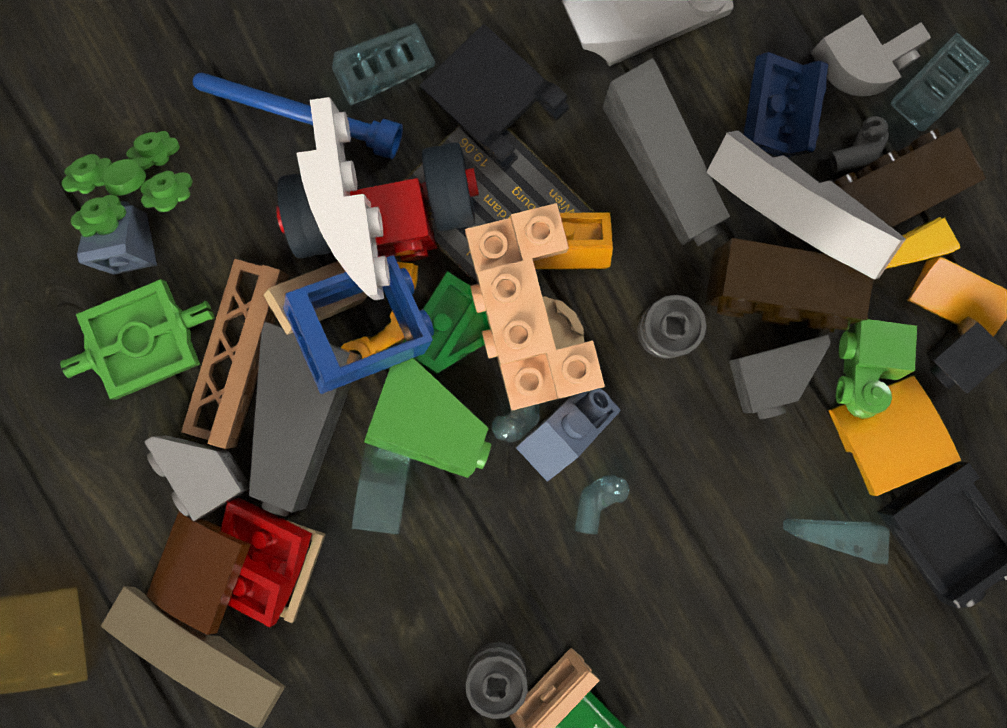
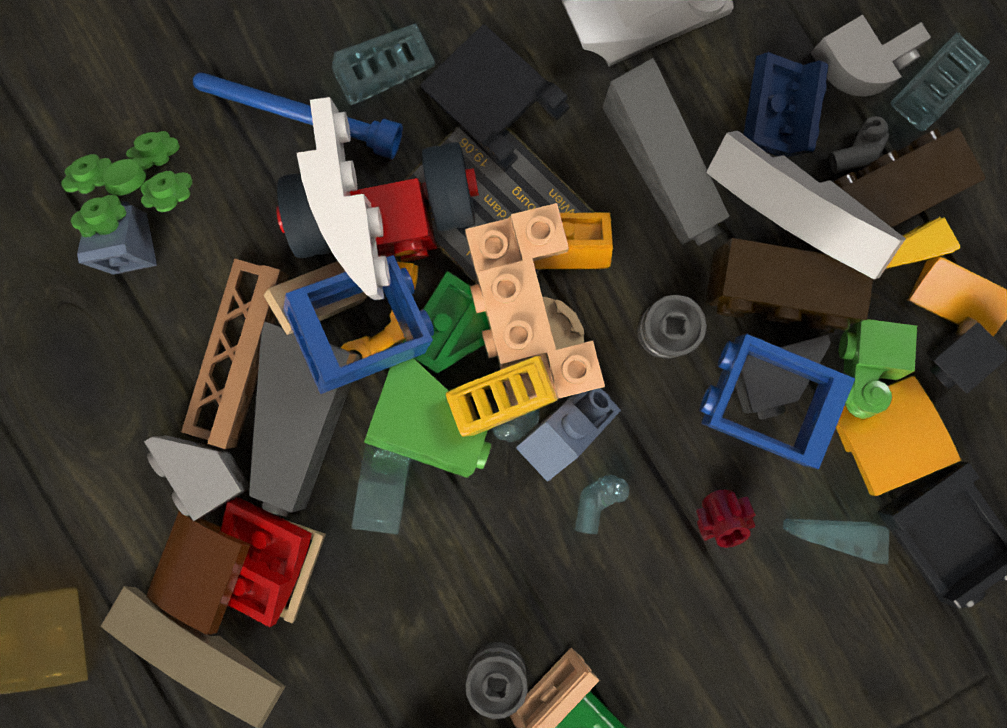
bright green plate [60,279,214,399] -> none
none -> yellow slope [446,356,557,437]
none -> dark red gear [696,489,756,548]
none -> blue window [700,334,855,469]

